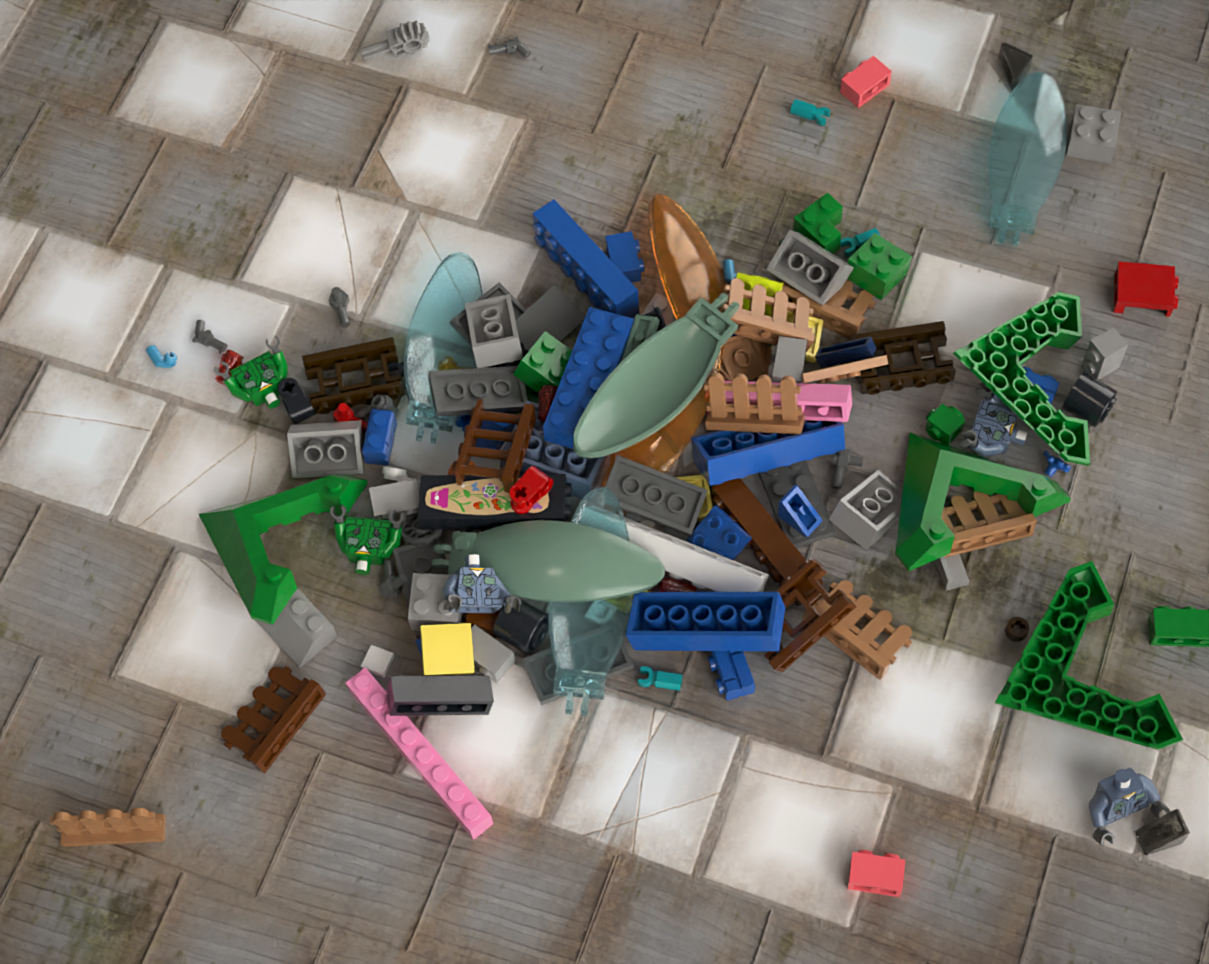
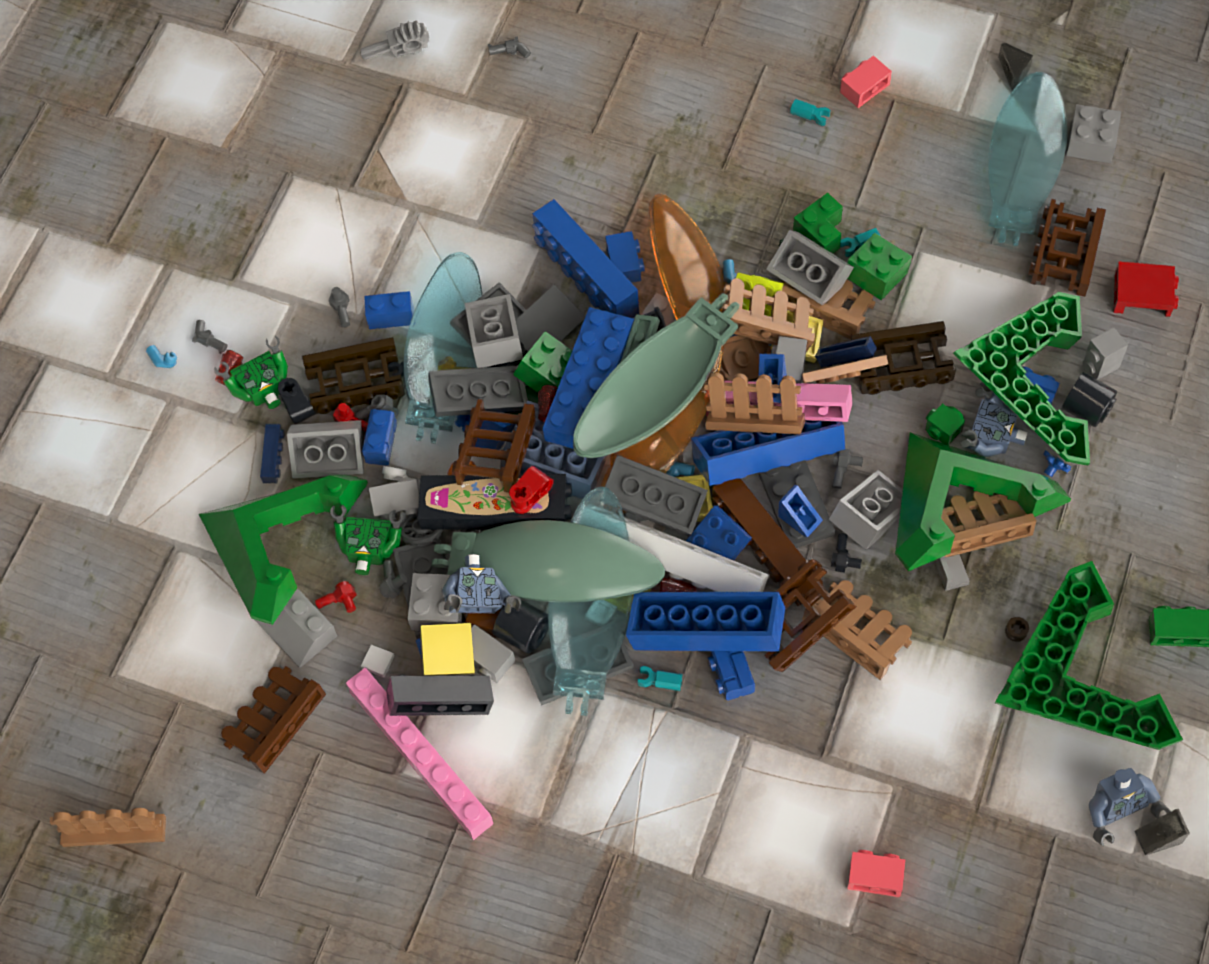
none -> dark blue piece [260,424,285,483]
none -> red piece [315,581,357,613]
none -> blue brick [364,291,415,330]
none -> dark azure arm [659,461,695,477]
none -> blue slope [759,354,787,403]
none -> black piece [831,533,862,573]
none -> reddish brown fence [1028,199,1106,297]

